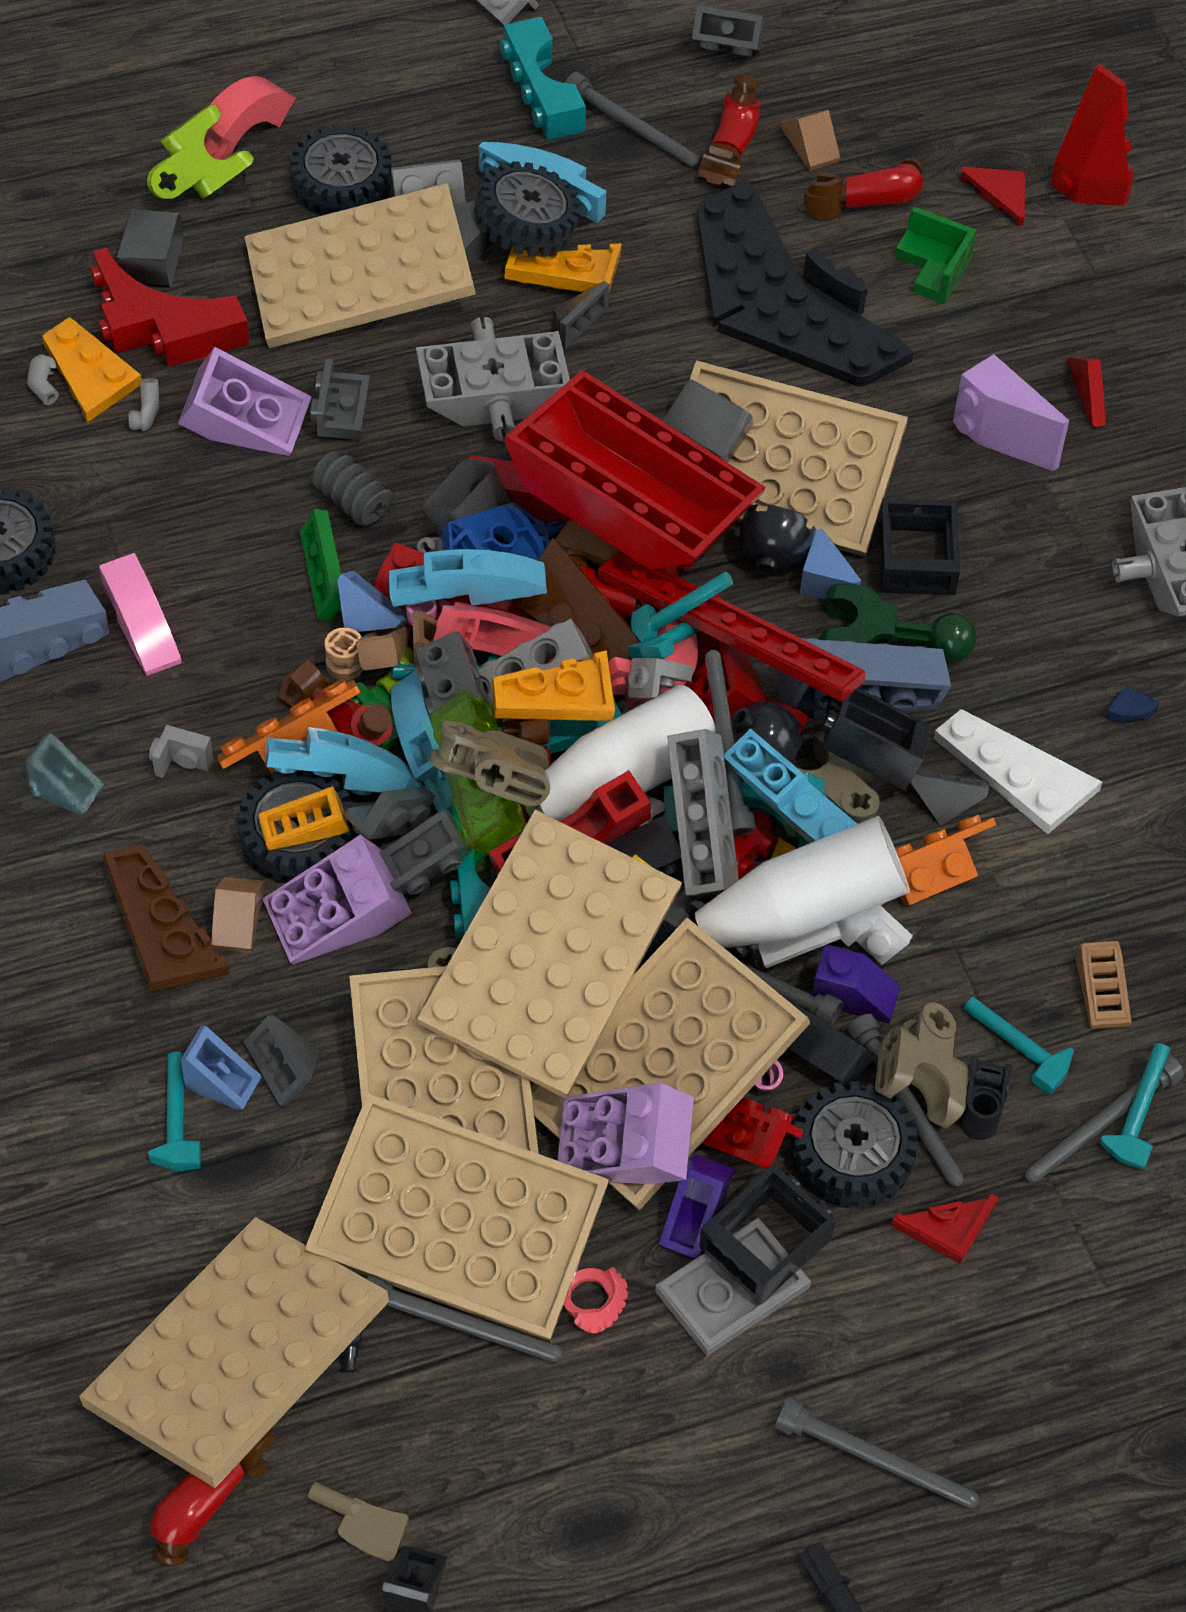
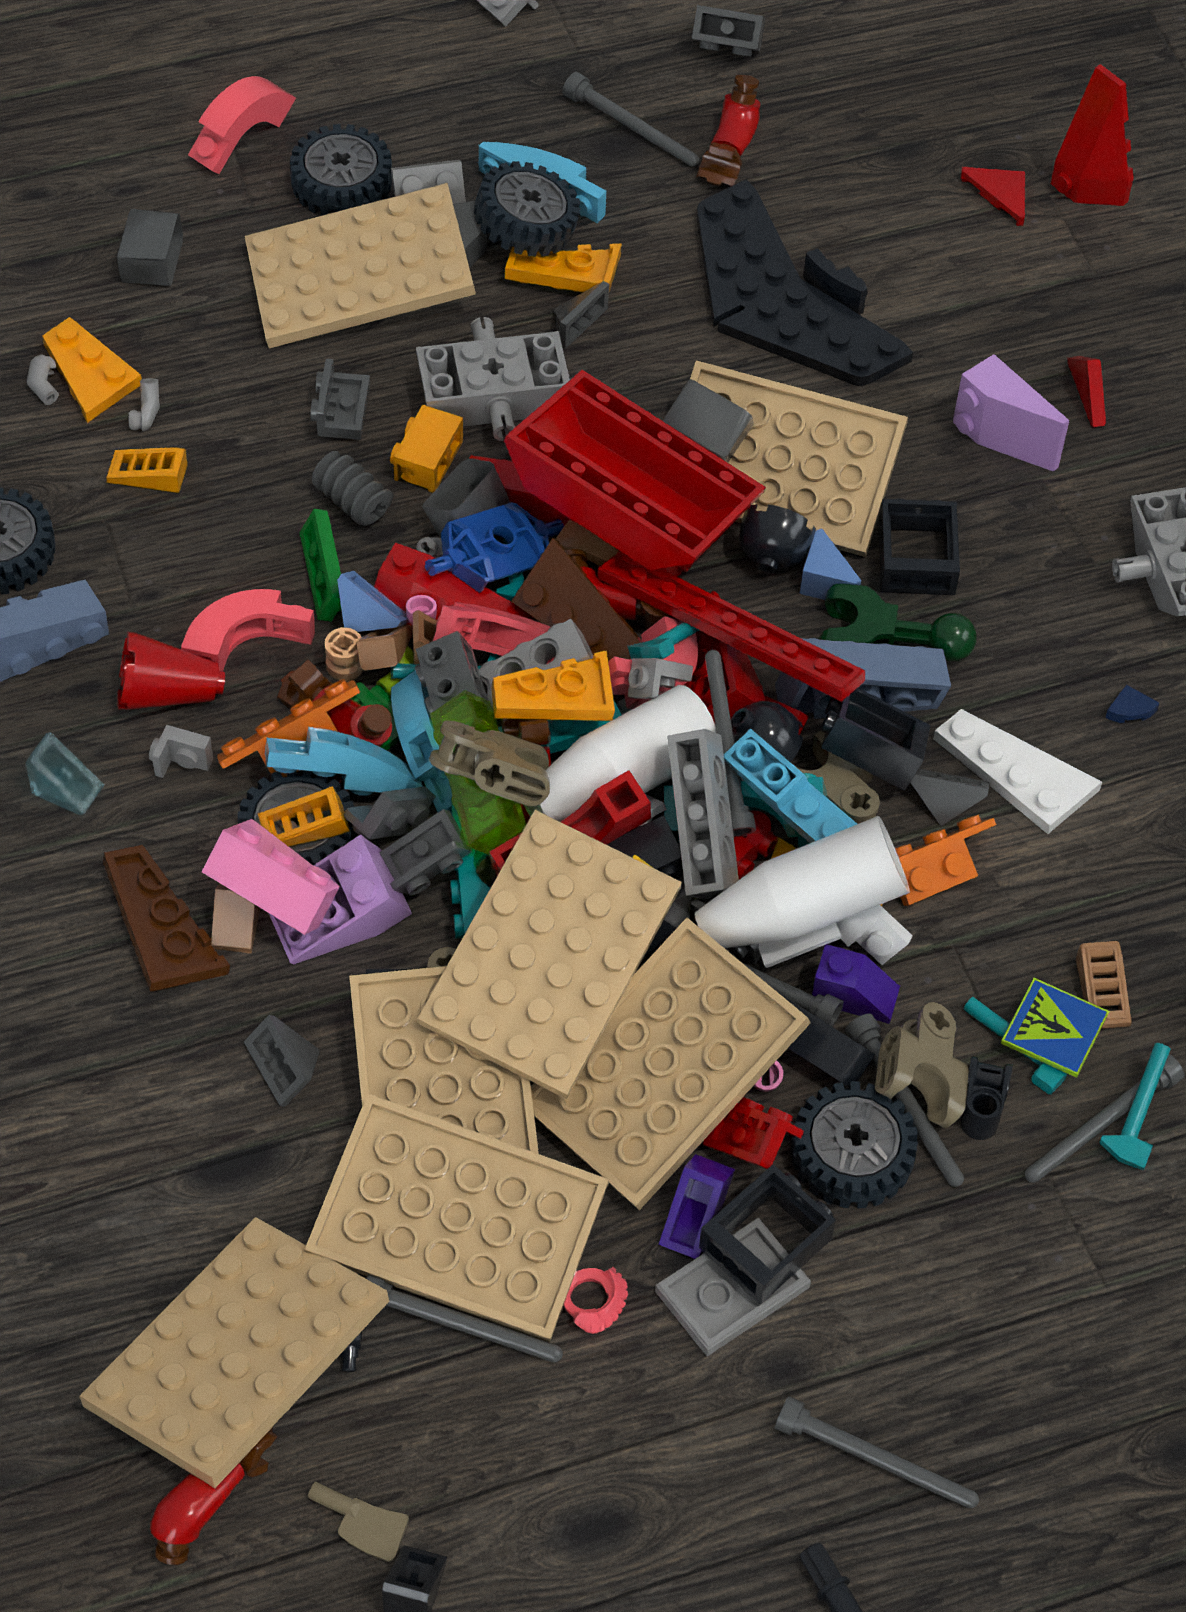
red arch [90,248,249,367] -> none
bright pink slope [99,553,182,676] -> none
lime piece [147,104,254,199] -> none
teal piece [148,1052,201,1171] -> none
lavender slope [178,347,312,456] -> none
medium blue slope [181,1026,262,1110] -> none
medium azure slope [389,549,547,607] -> none
teal arch [499,17,586,140] -> none
lavender slope [557,1083,694,1184] -> none
teal piece [631,571,733,642] -> none
medium nougat slope [780,110,840,171] -> none
red piece [804,158,924,220] -> none
red tile [891,1194,999,1264] -> none
green panel [894,207,977,305] -> none
none -> light orange slope [106,448,187,493]
none -> red cone [117,632,225,710]
none -> coral arch [181,589,315,671]
none -> bright pink wedge [202,819,340,935]
none -> light orange hinge [390,405,463,493]
none -> piece [1001,978,1109,1078]

